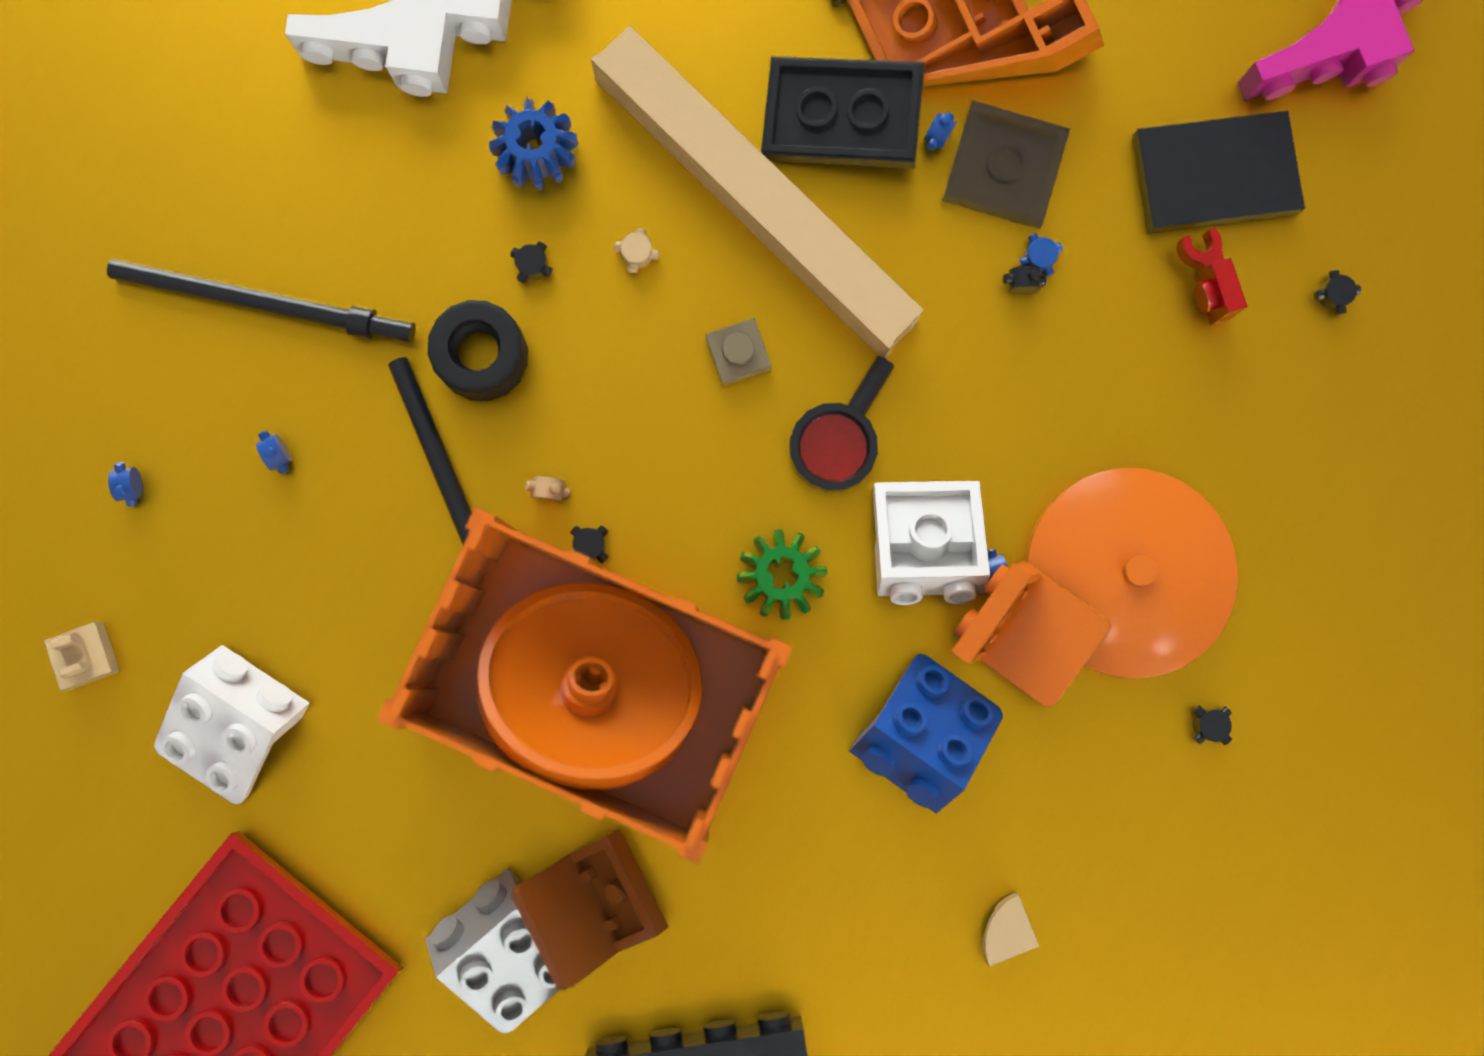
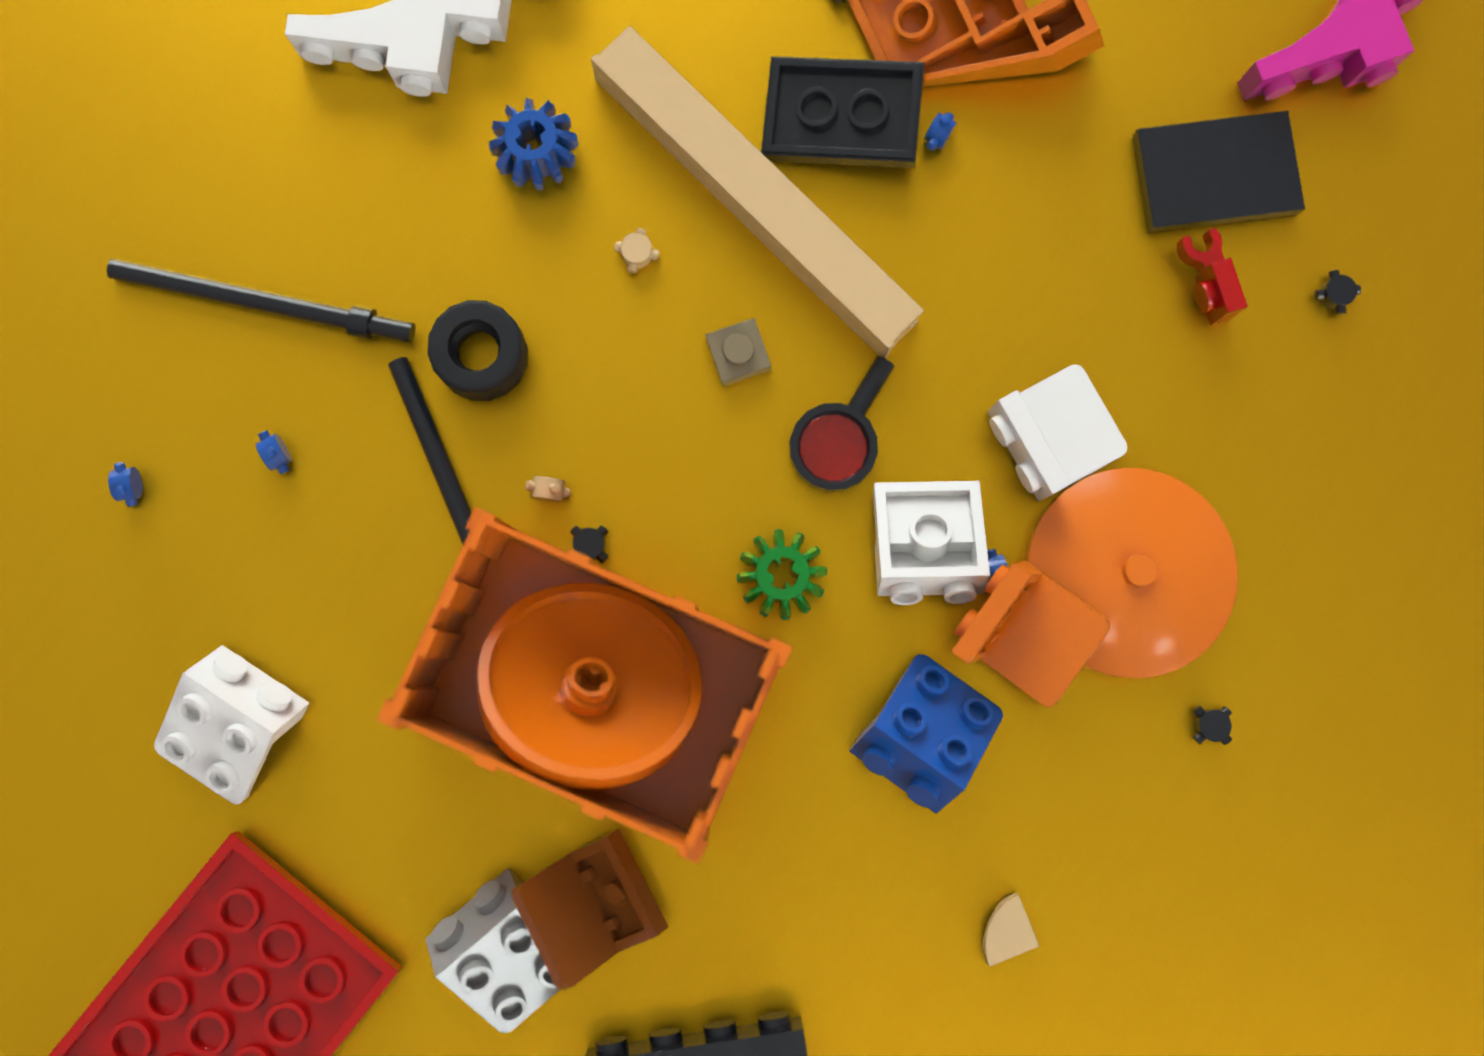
tan tile [44,622,120,691] -> none
black piece [510,241,553,284] -> none
clear smoke tile [942,100,1070,229] -> none
black piece [1003,266,1046,294] -> none
blue piece [1019,233,1063,277] -> none
none -> white bracket [987,364,1127,502]

